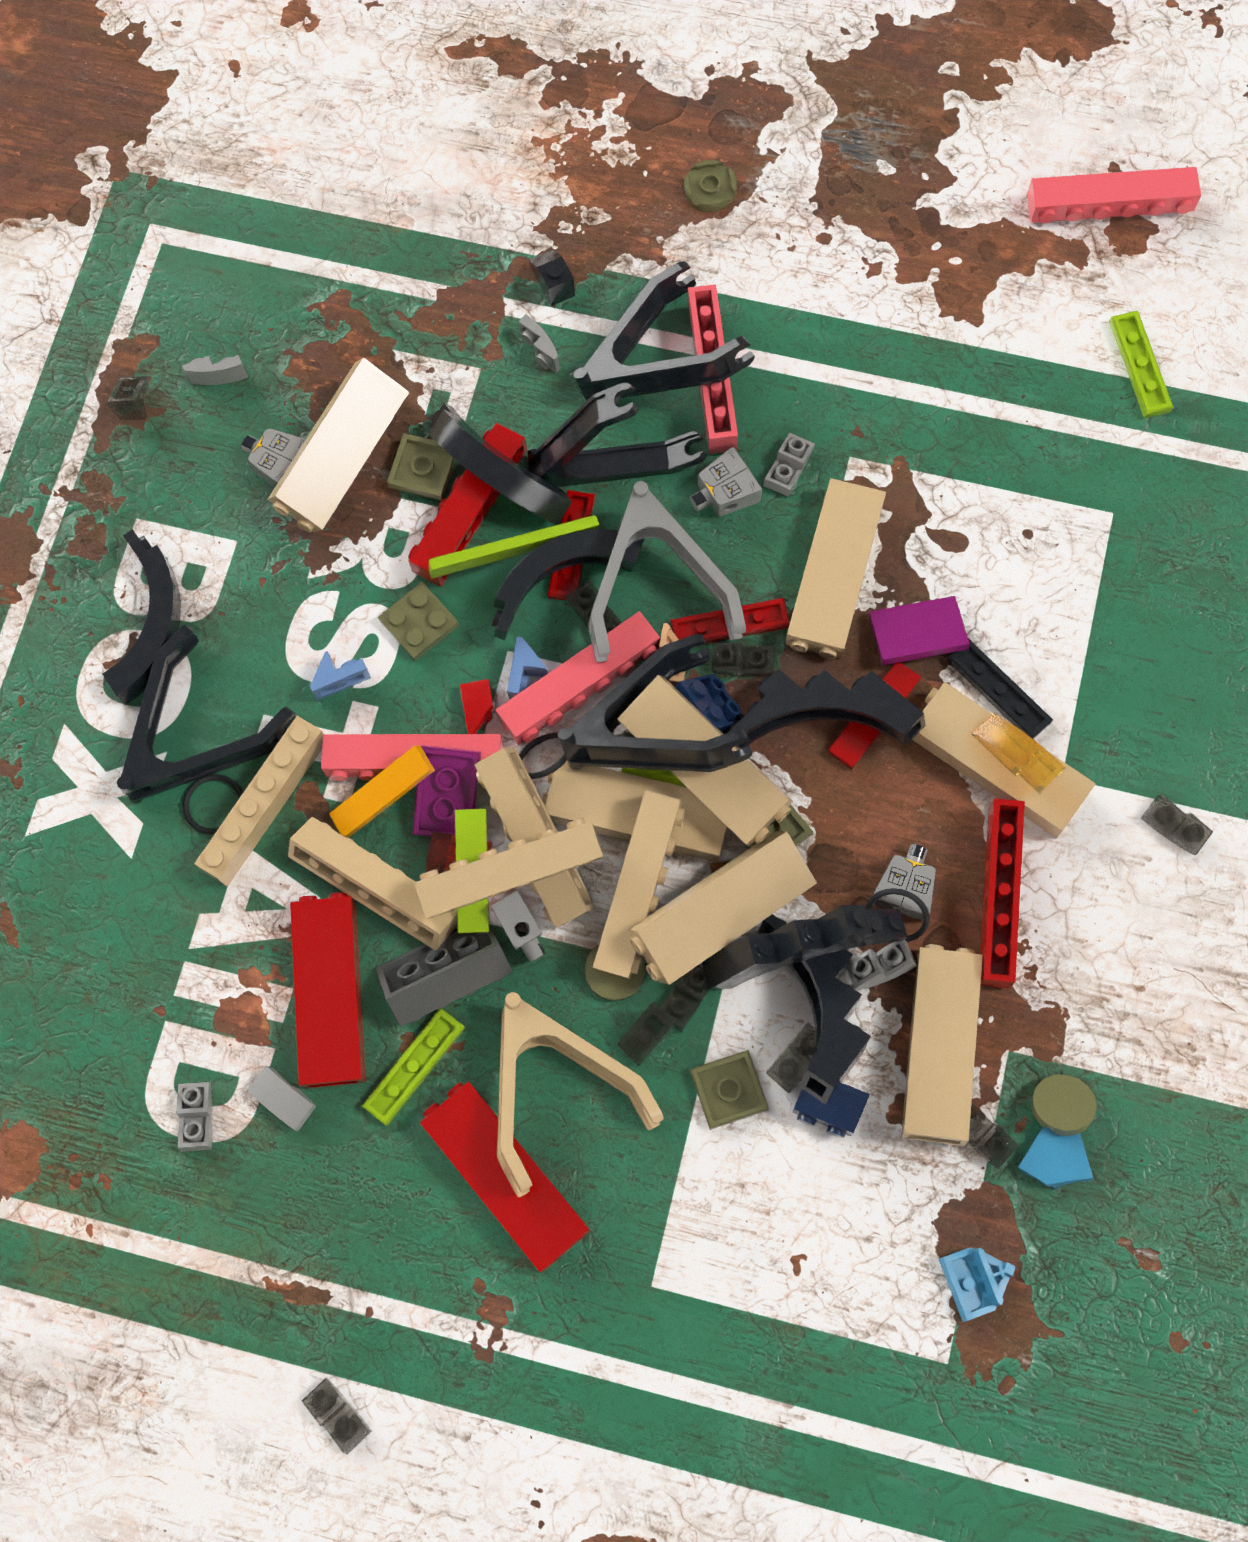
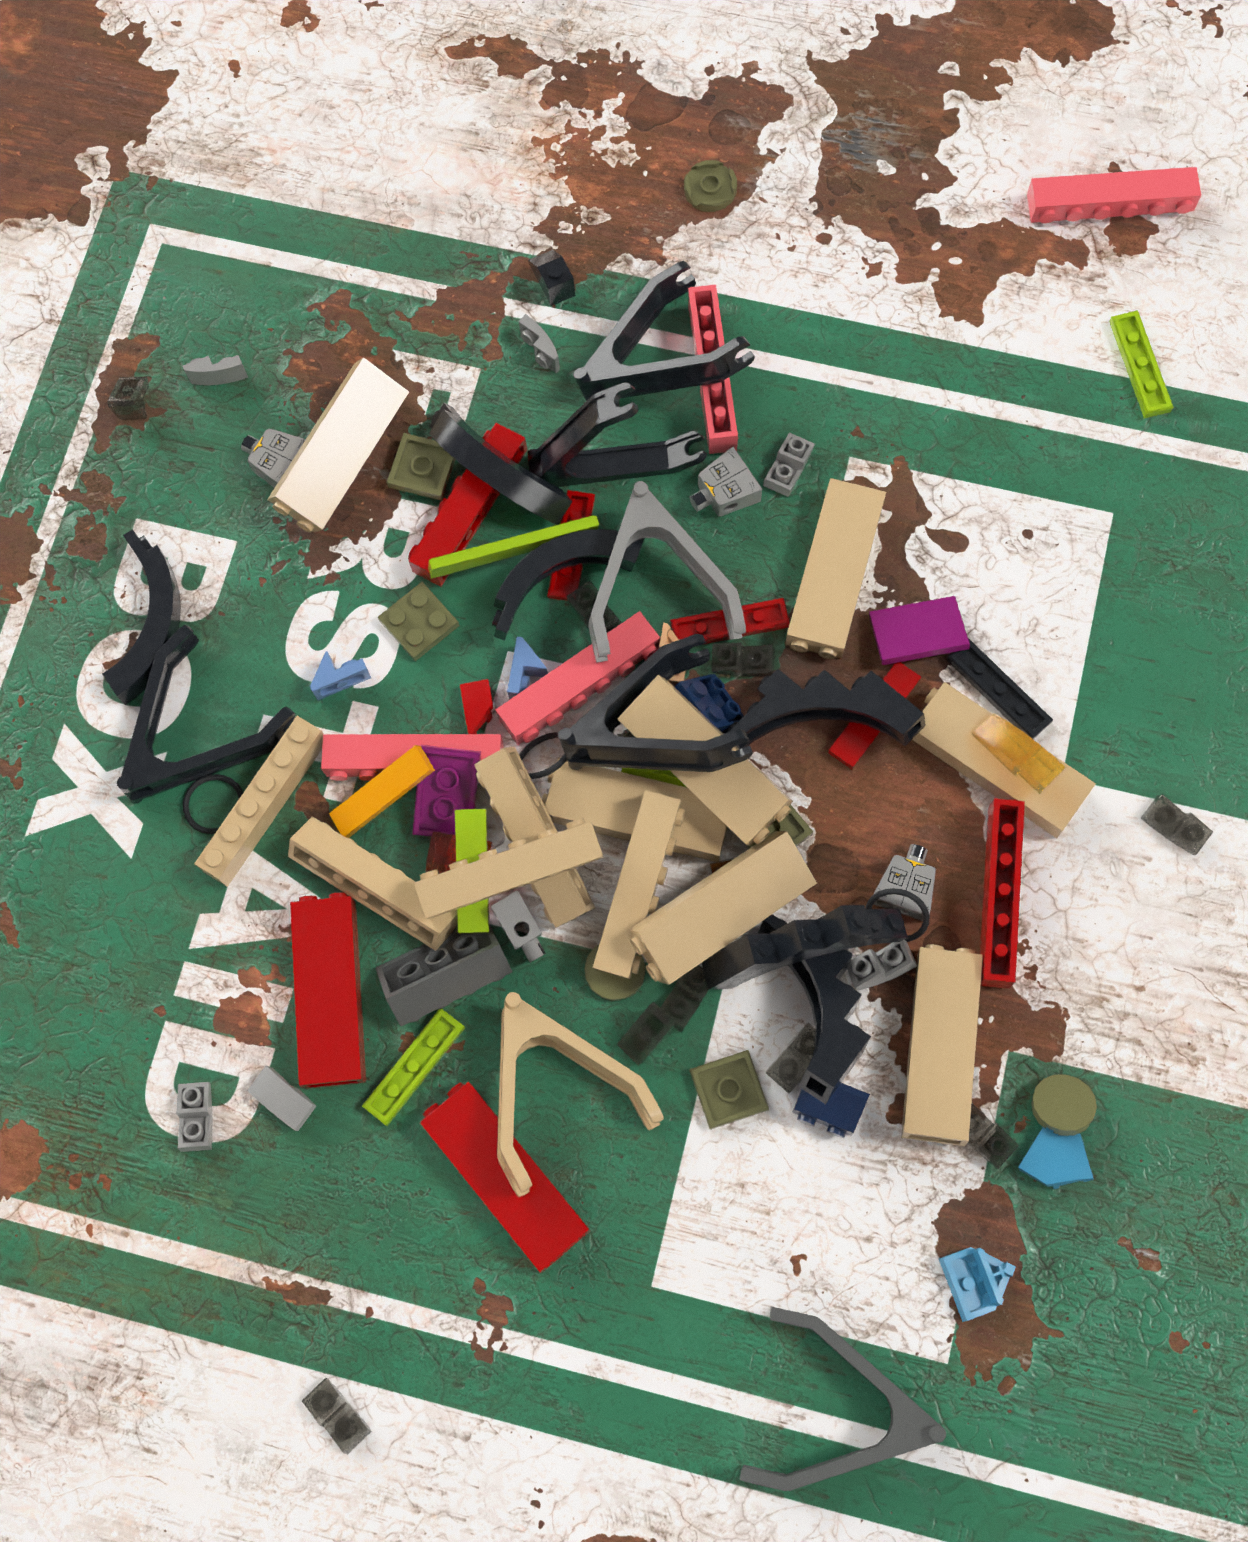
none -> dark grey piece [739,1307,946,1491]

